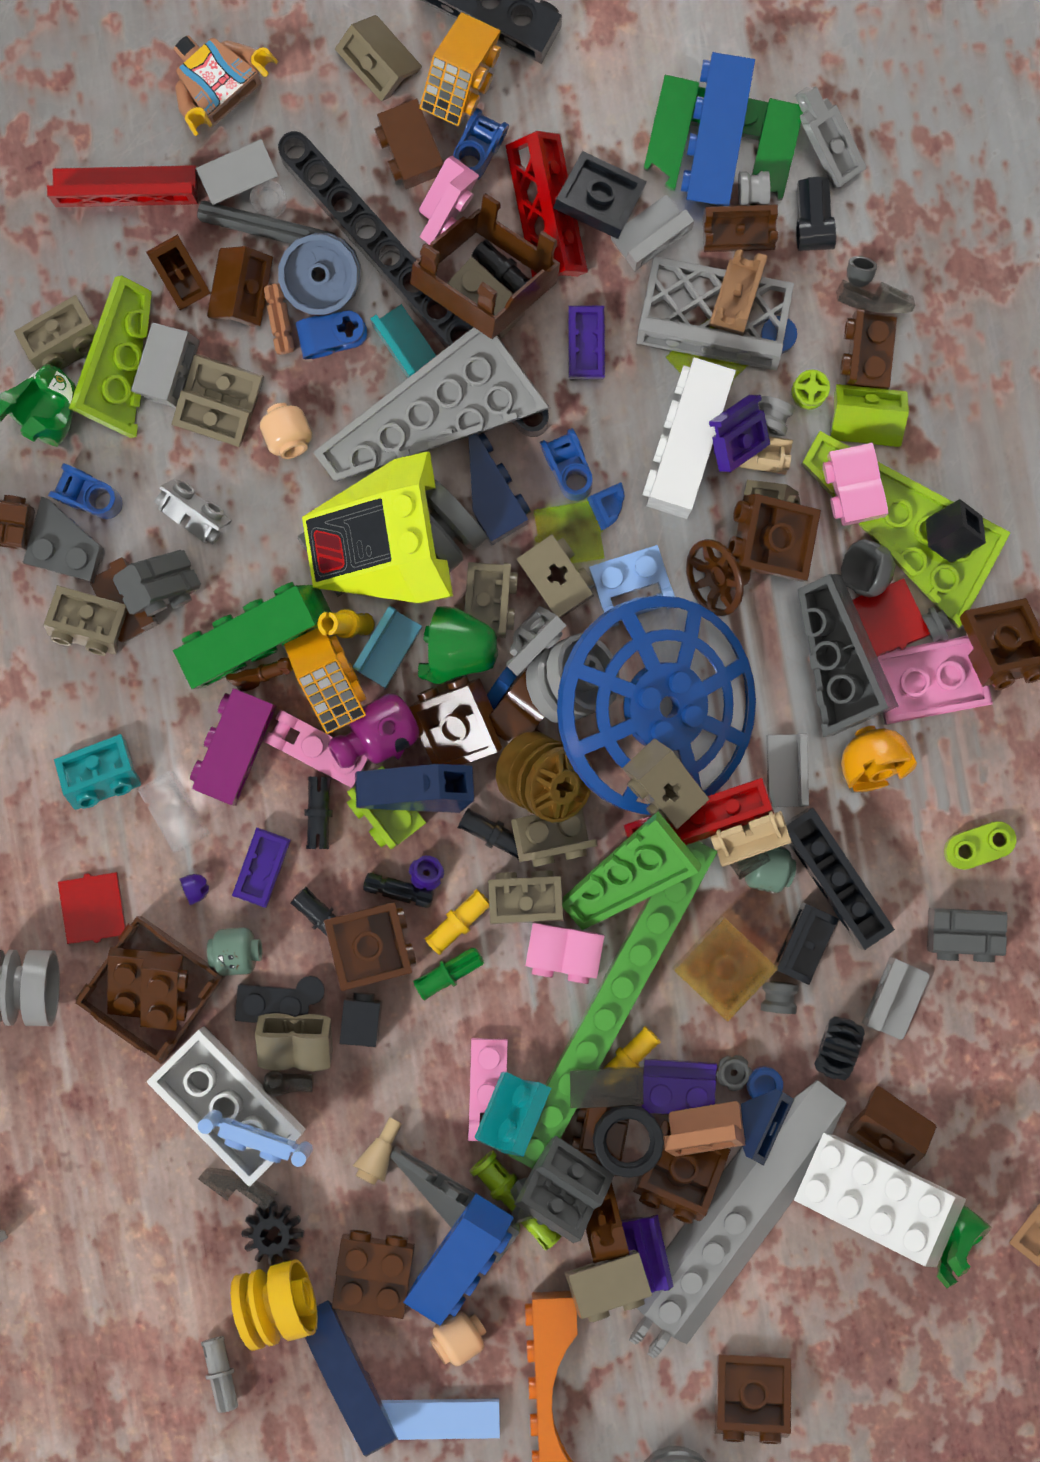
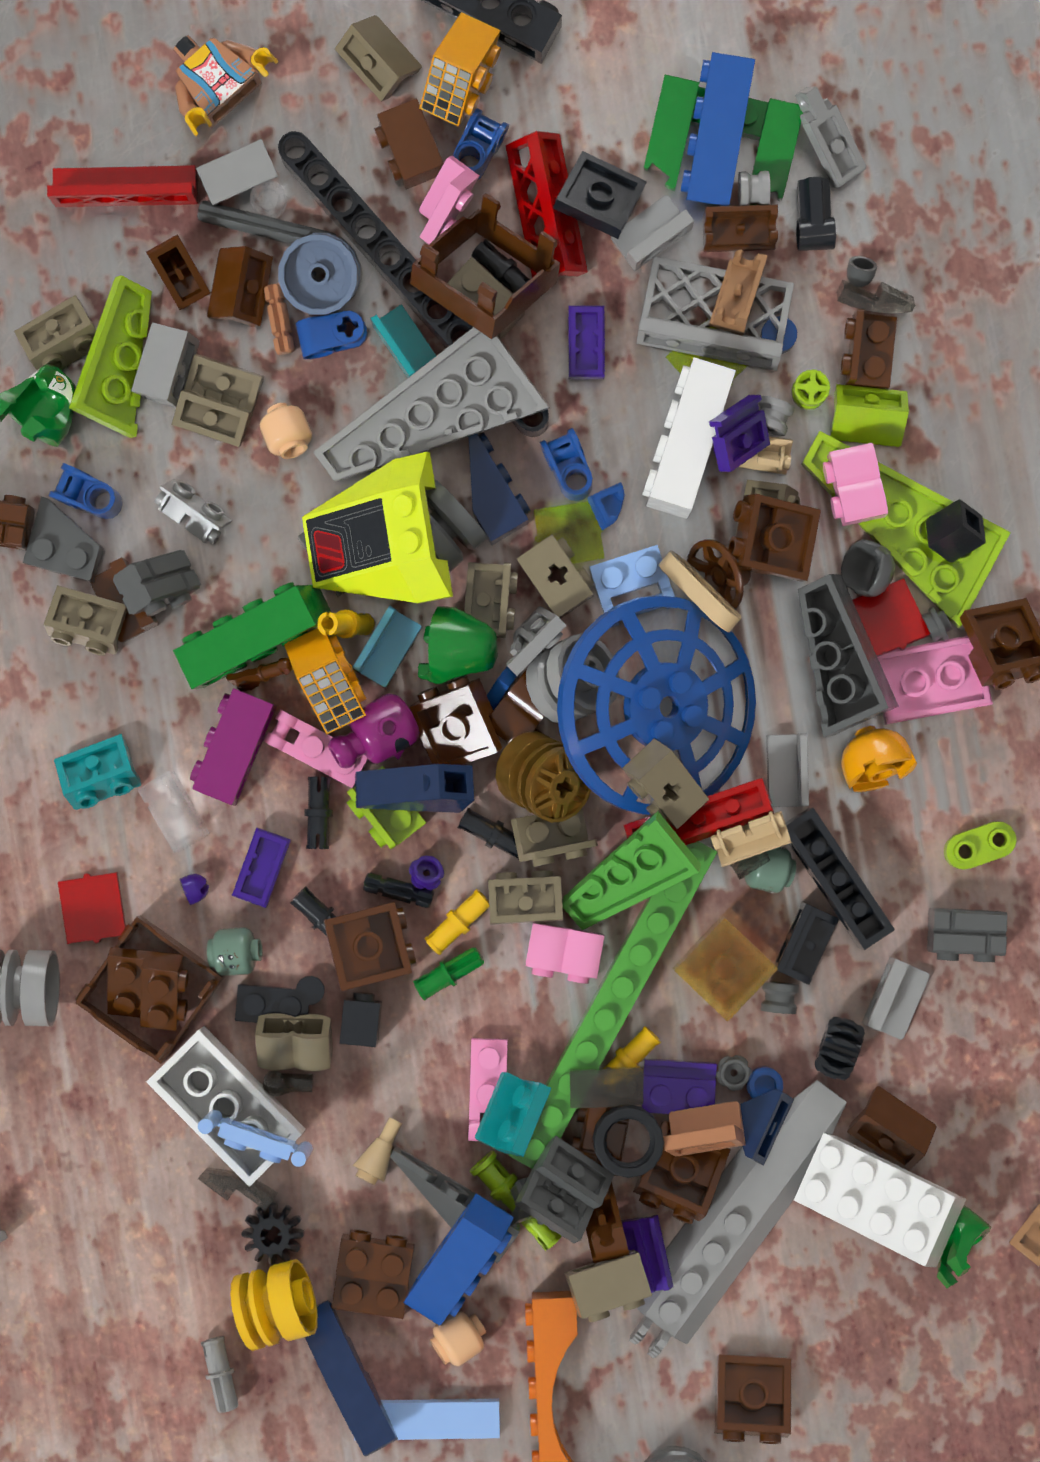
none -> tan beam [659,550,742,632]

